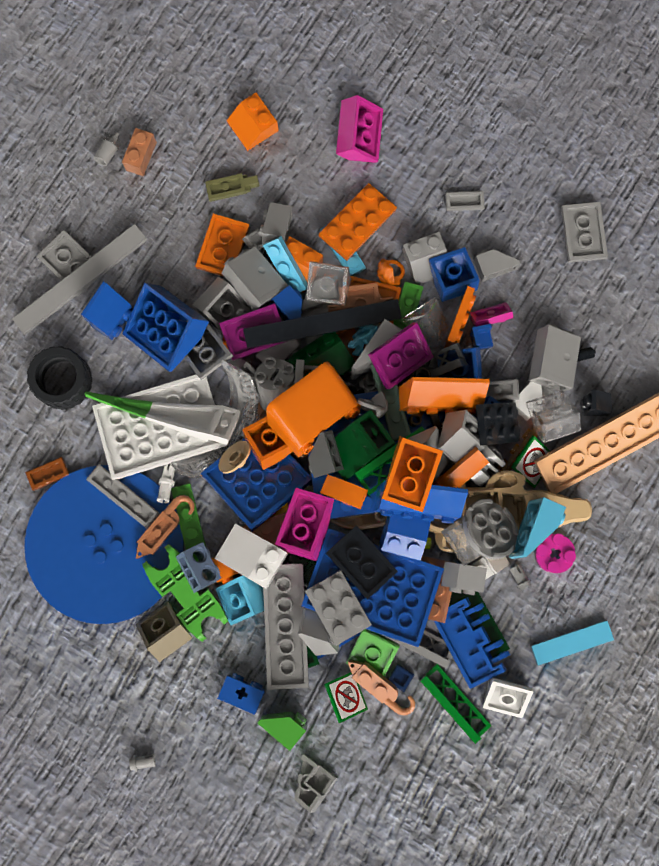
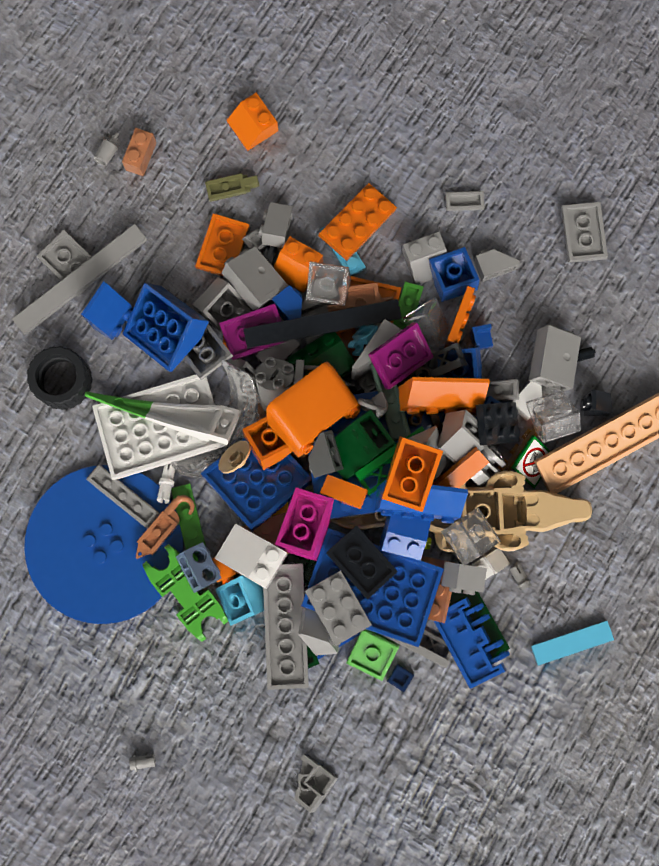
dark orange plate [25,457,70,491] -> none
dark tan slope [136,601,192,662] -> none
blue brick [217,673,266,715] -> none
bright green slope [258,712,307,751] -> none
medium azure plate [263,236,309,292] -> none
piece [324,672,368,723] -> none
dark pink slope [336,95,383,163] -> none
nougat plate [348,660,415,715] -> none
orange piece [377,258,405,287] -> none
green fence [419,664,491,744] -> none
light grey tile [463,499,518,560] -> none
dark pink plate [470,302,513,327] -> none
white slope [483,678,533,718] -> none
medium azure slope [509,497,566,559] -> none
dark pink plate [535,534,576,573] -> none

